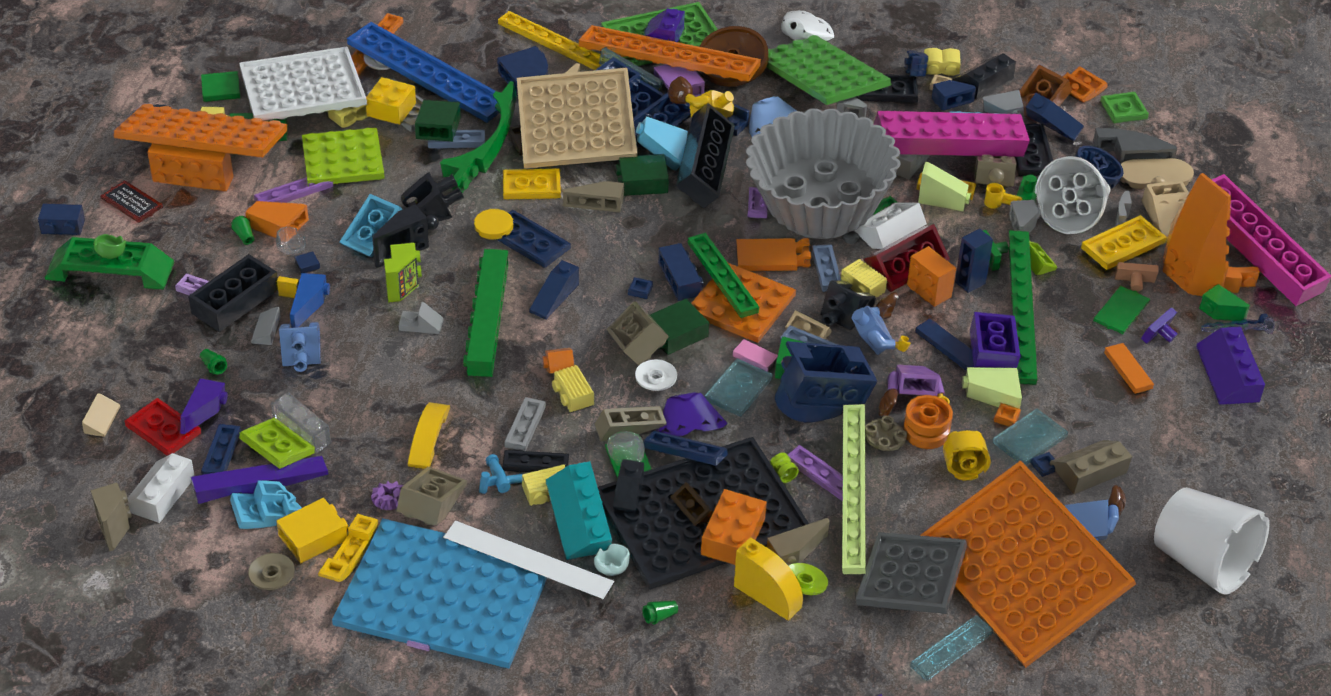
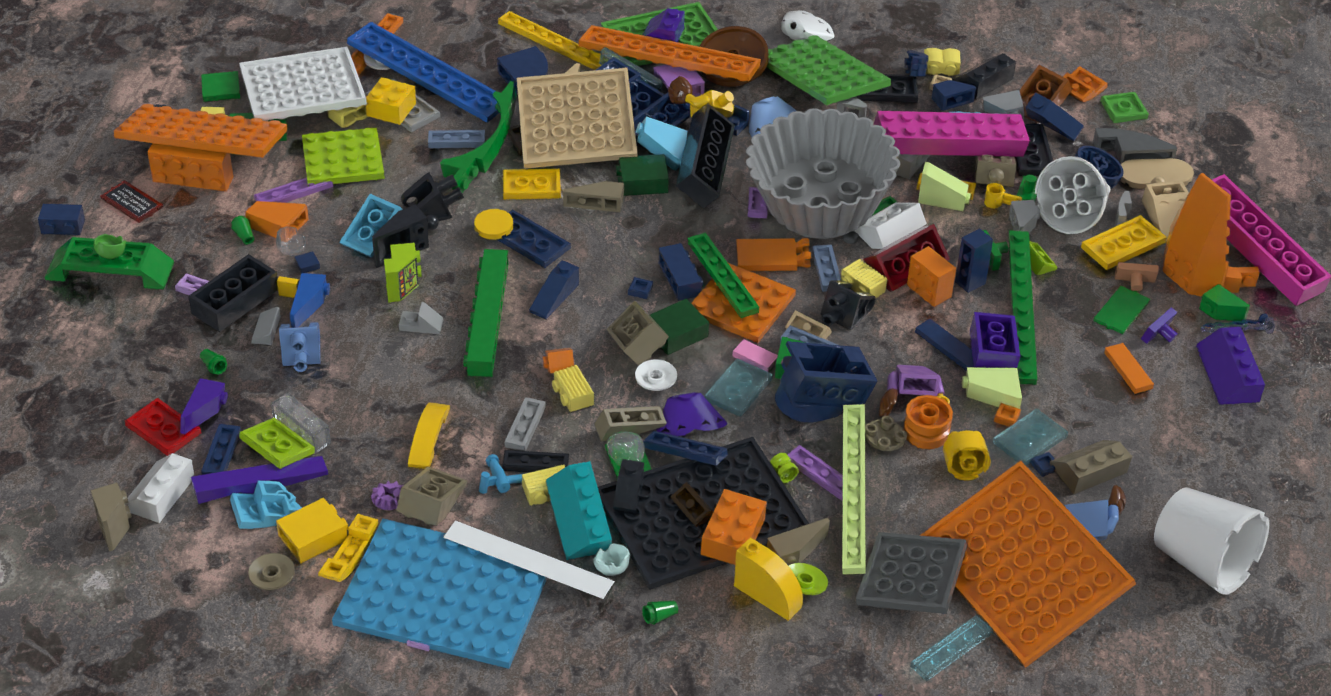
tan slope [82,393,120,437] -> none
dark green brick [415,100,461,142] -> none
medium blue torso [852,292,911,355] -> none

